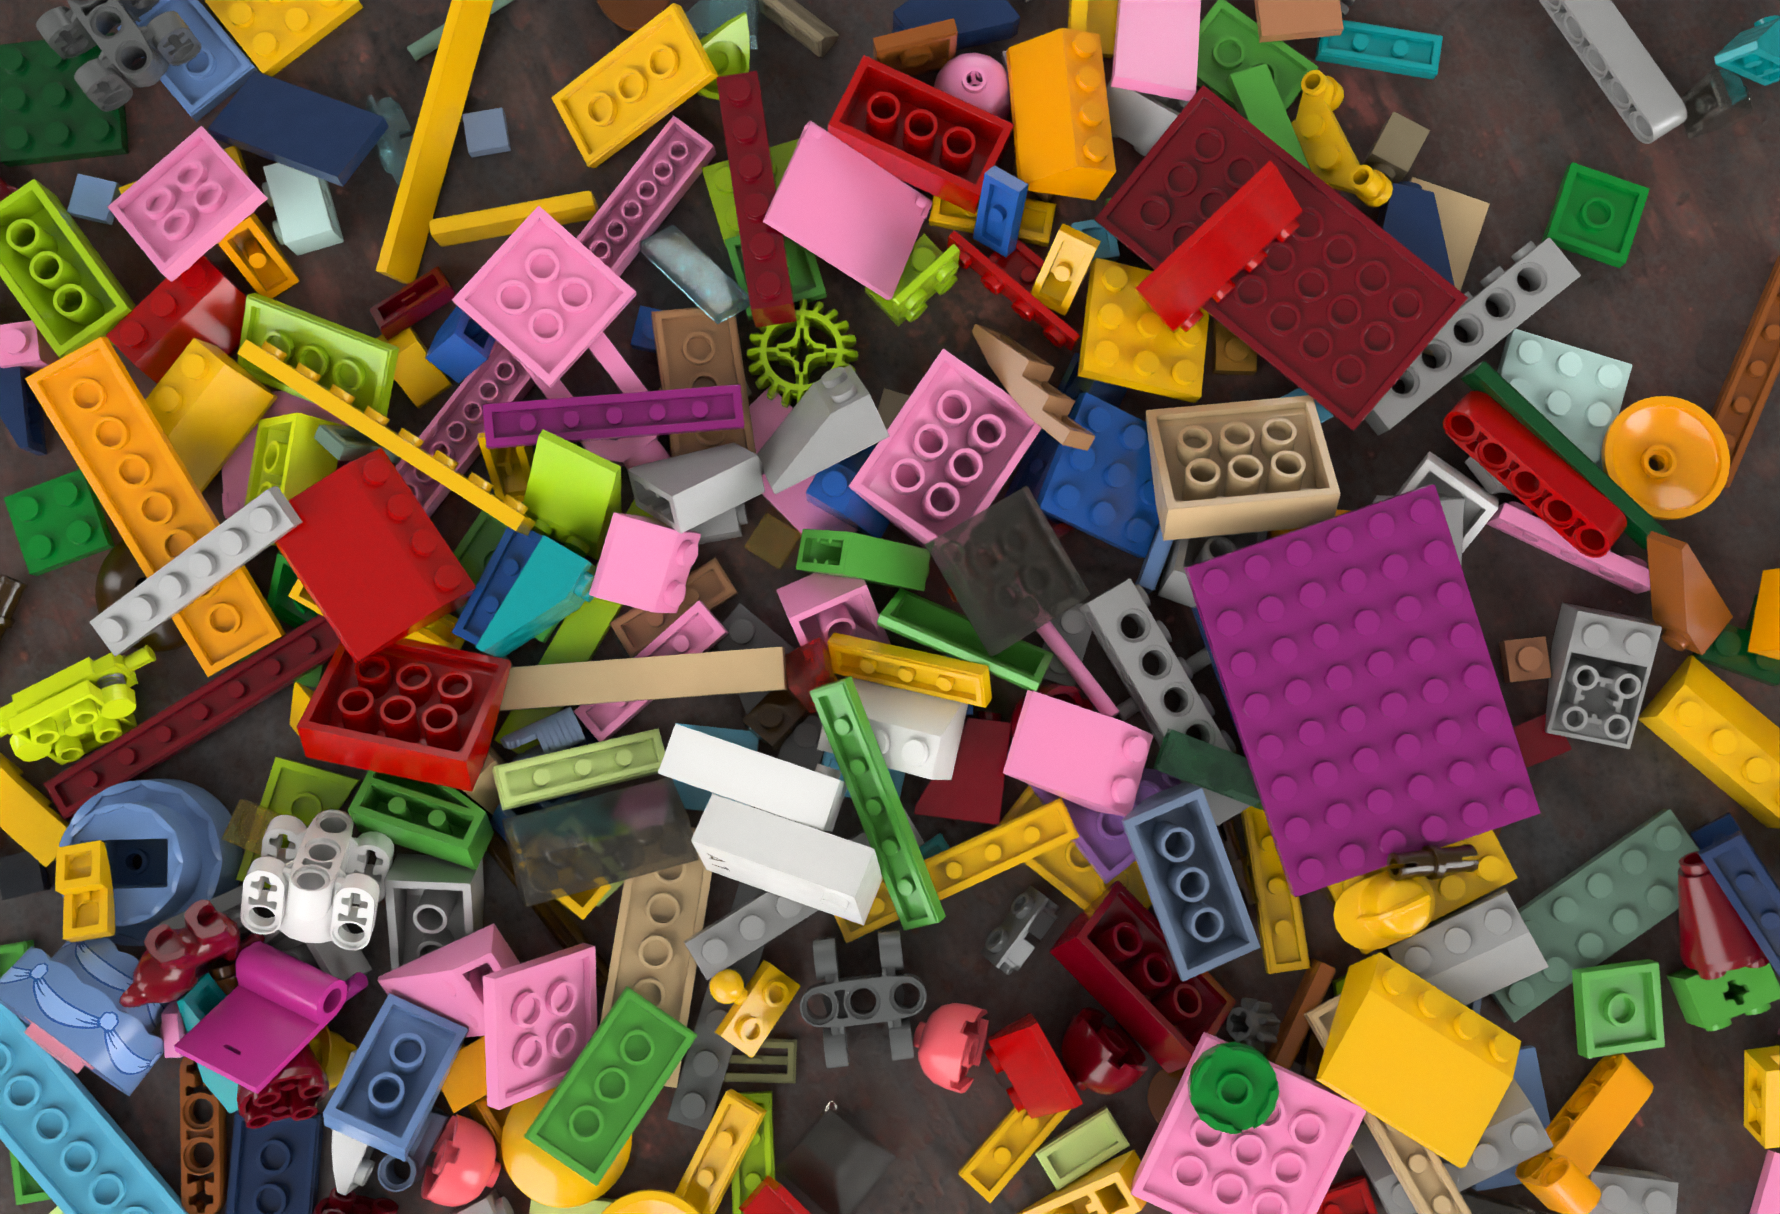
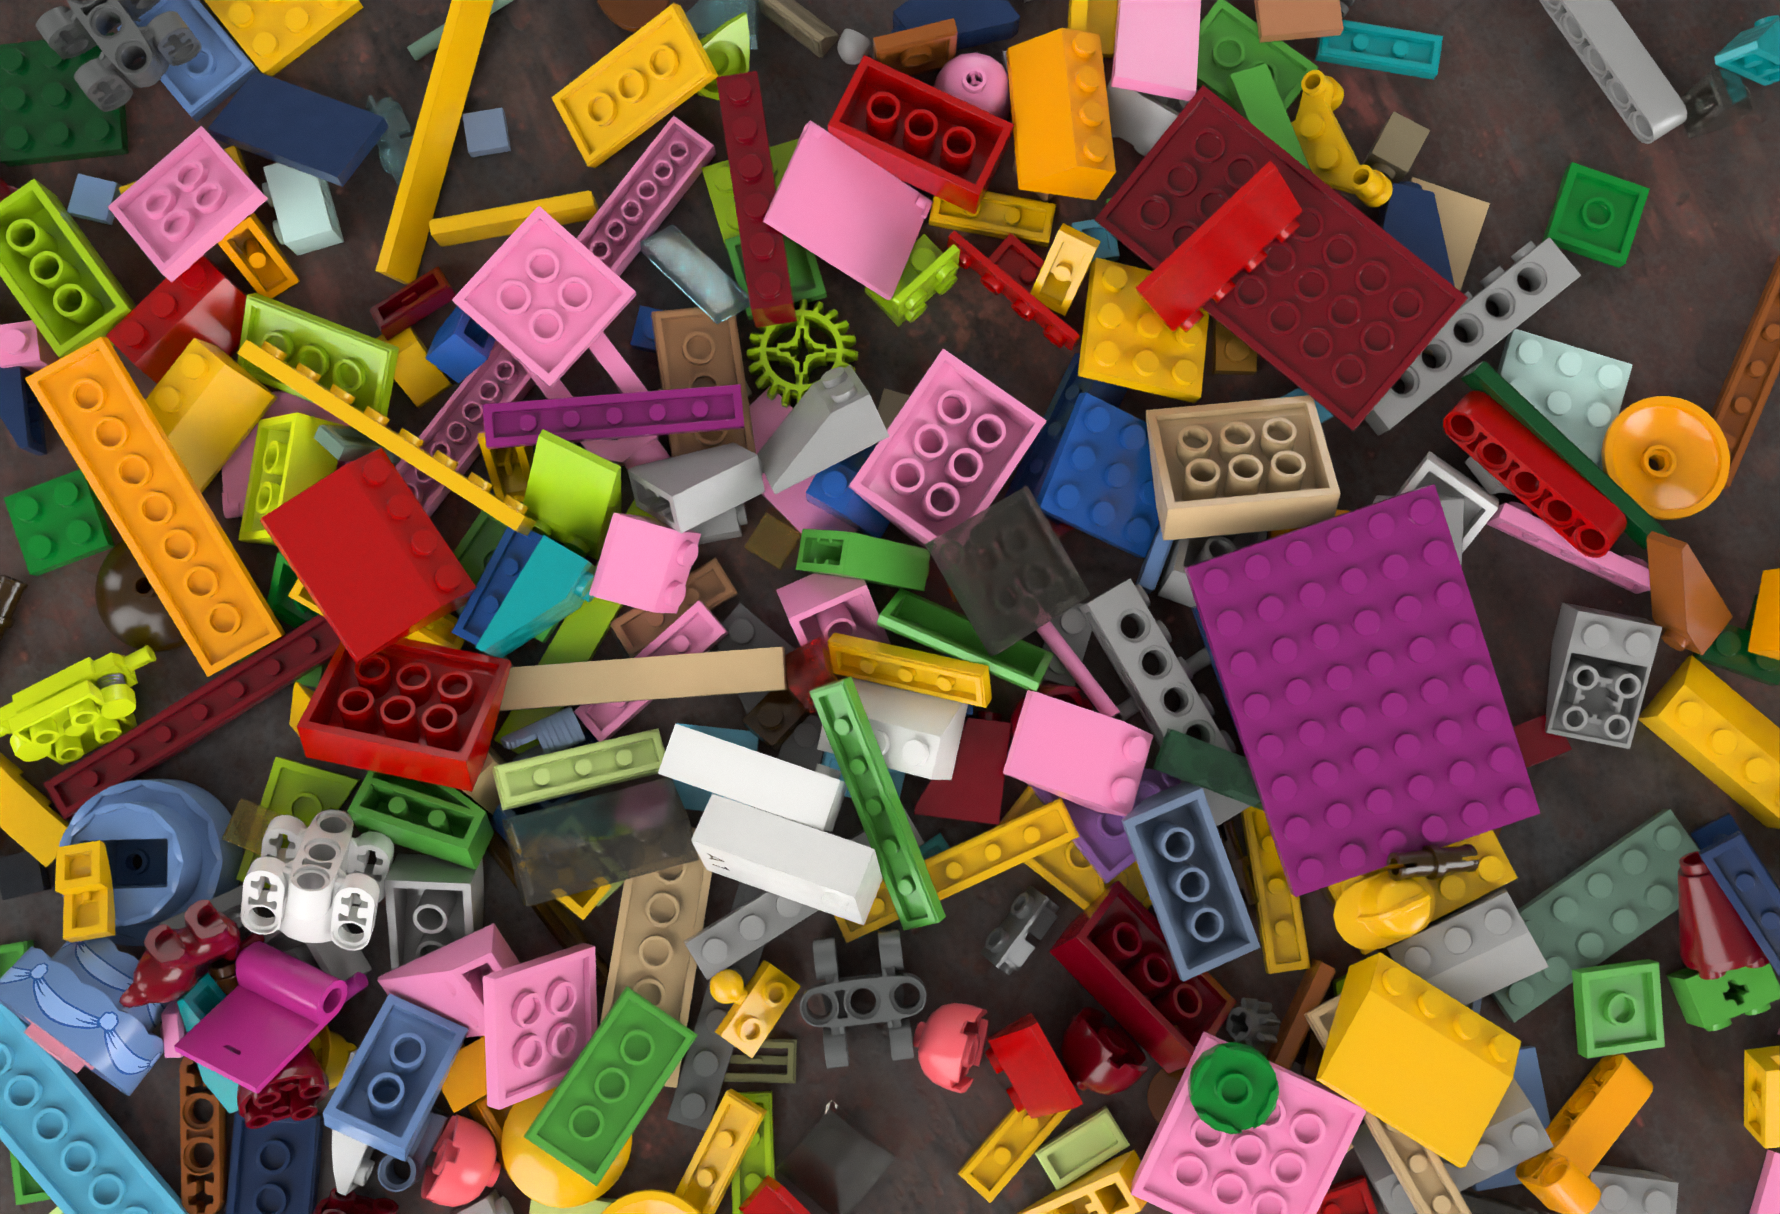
plate [90,486,303,657] -> none
medium nougat slope [972,324,1096,451] -> none
blue plate [973,165,1029,257] -> none
nougat plate [1499,636,1552,683] -> none
none -> light grey hinge [837,29,873,65]

